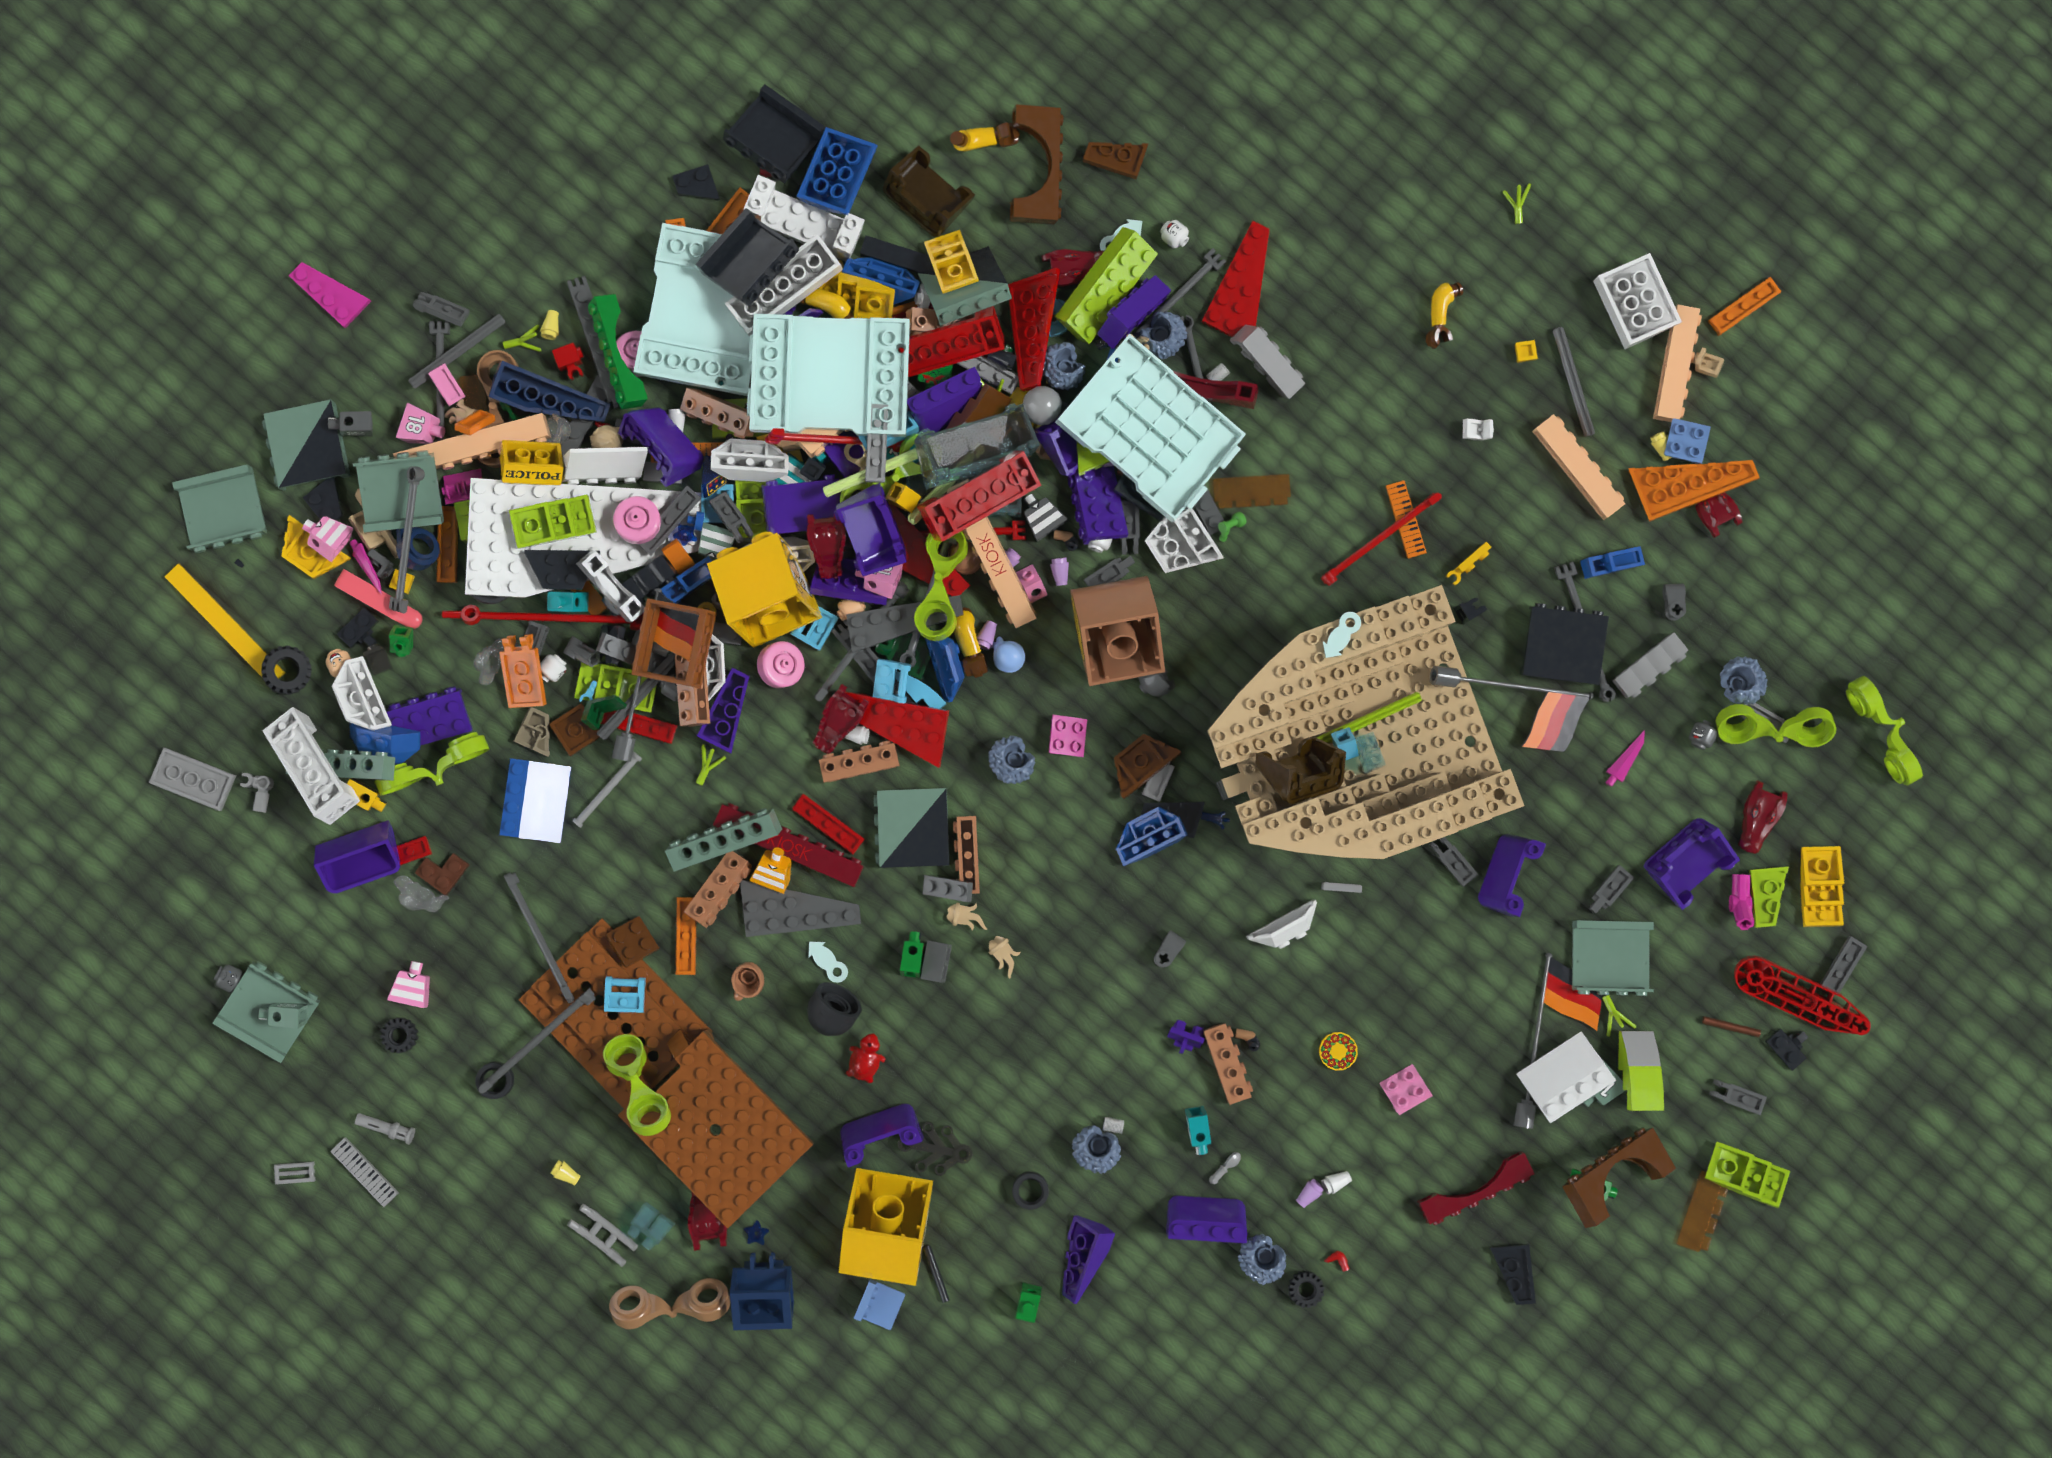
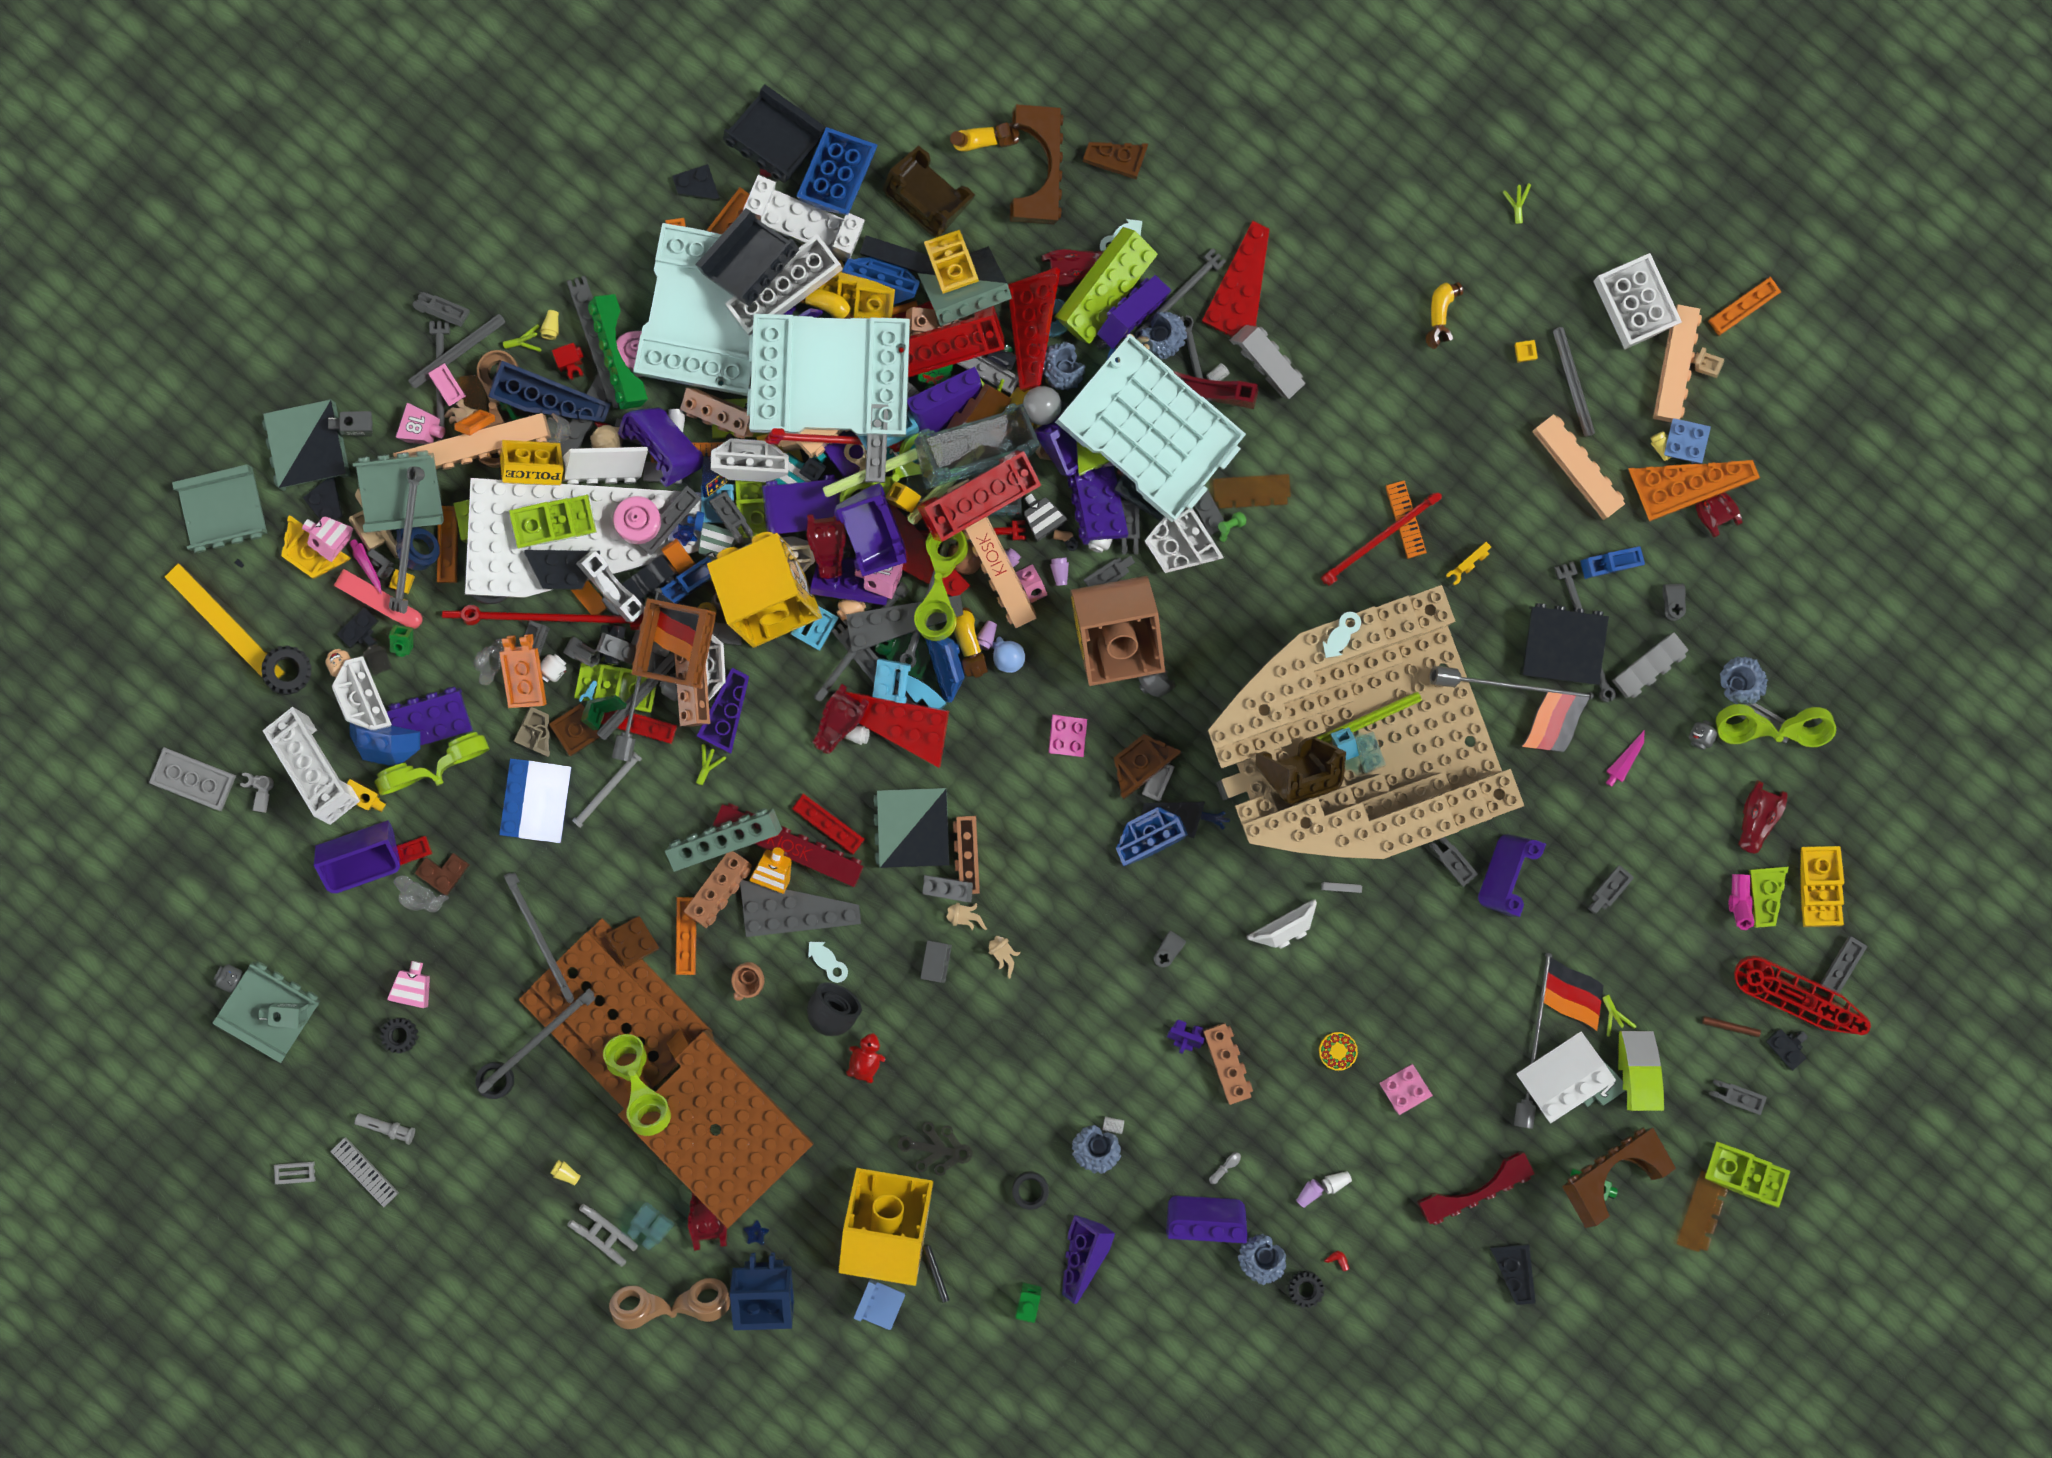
sand green brick [286,749,395,781] -> none
dark pink wing [289,262,371,328] -> none
dark pink hinge [442,469,482,504] -> none
teal torso [547,591,589,612] -> none
medium azure plate [604,976,646,1013] -> none
bright pink wheel [757,641,804,688] -> none
nougat brick [819,741,900,783] -> none
dark purple windscreen [840,1103,924,1167] -> none
green torso [900,931,924,978] -> none
white bracket [915,284,930,309] -> none
sand blue hair [988,735,1036,784] -> none
white head [1160,220,1189,248] -> none
teal torso [1185,1106,1211,1155] -> none
arm [1235,1029,1260,1052] -> none
black hinge [1453,598,1488,625] -> none
white bracket [1463,418,1494,441] -> none
sand green panel [1572,920,1654,996] -> none
dark purple windscreen [1644,818,1740,910] -> none
lime piece [1846,676,1923,785] -> none

